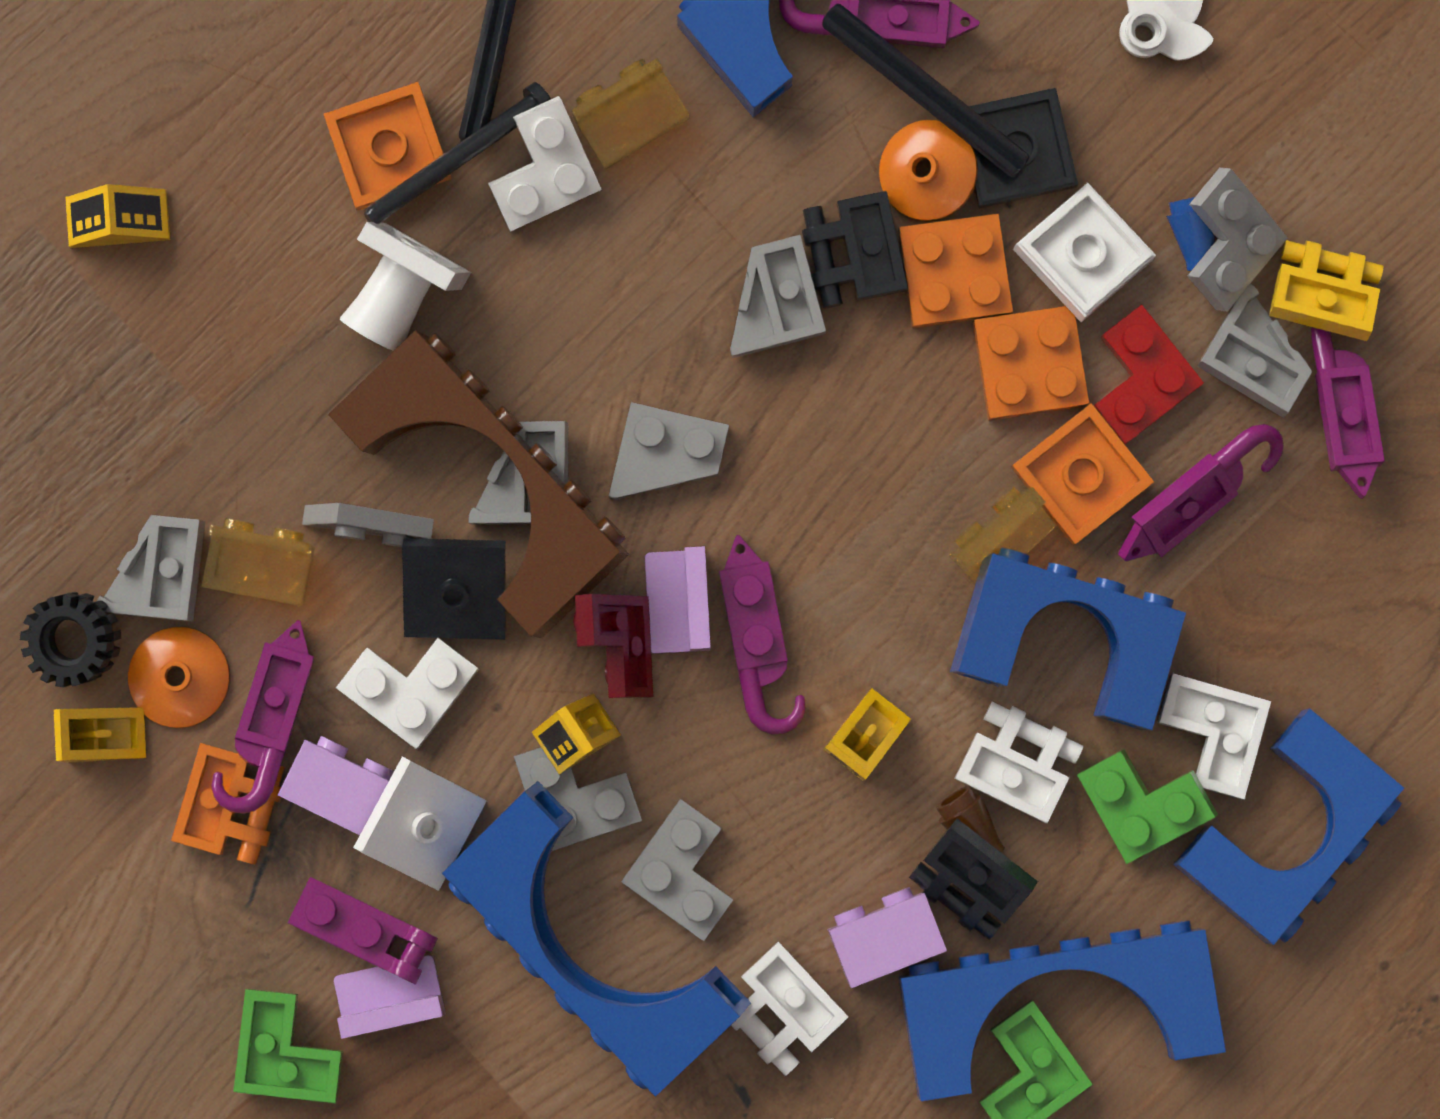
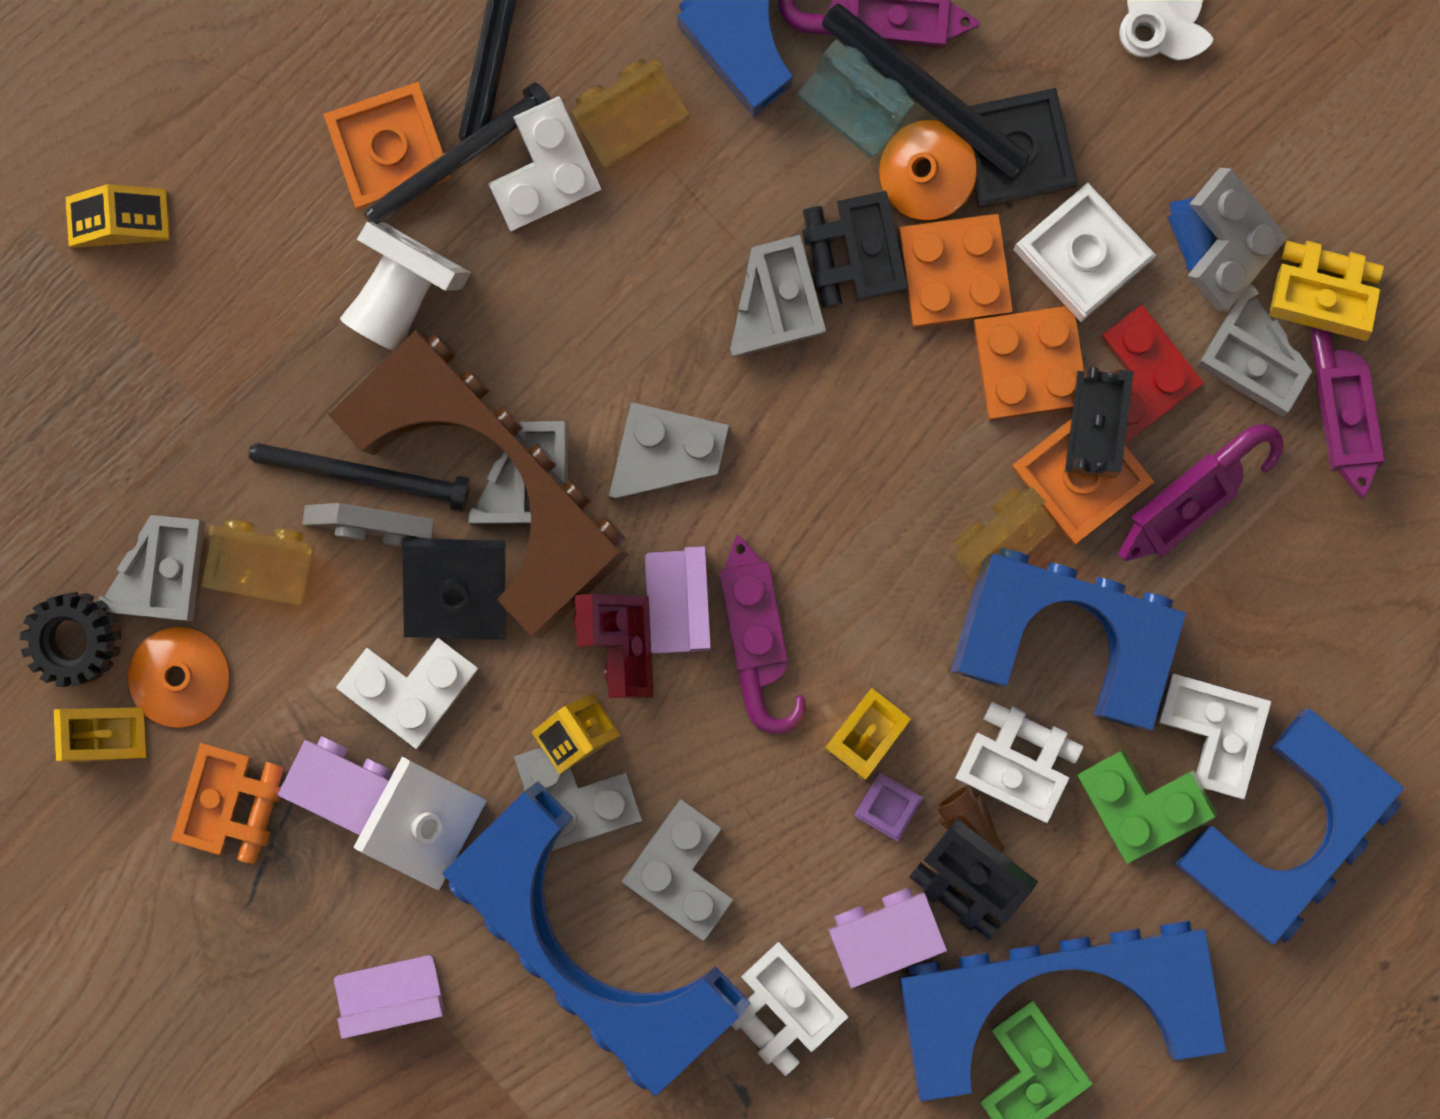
magenta plate [211,620,314,814] -> none
bright green plate [233,989,343,1103] -> none
magenta plate [287,877,438,985] -> none
none -> black bar [248,443,470,513]
none -> clear light blue bracket [797,39,914,158]
none -> medium lavender tile [854,772,923,842]
none -> black hinge [1064,367,1134,478]

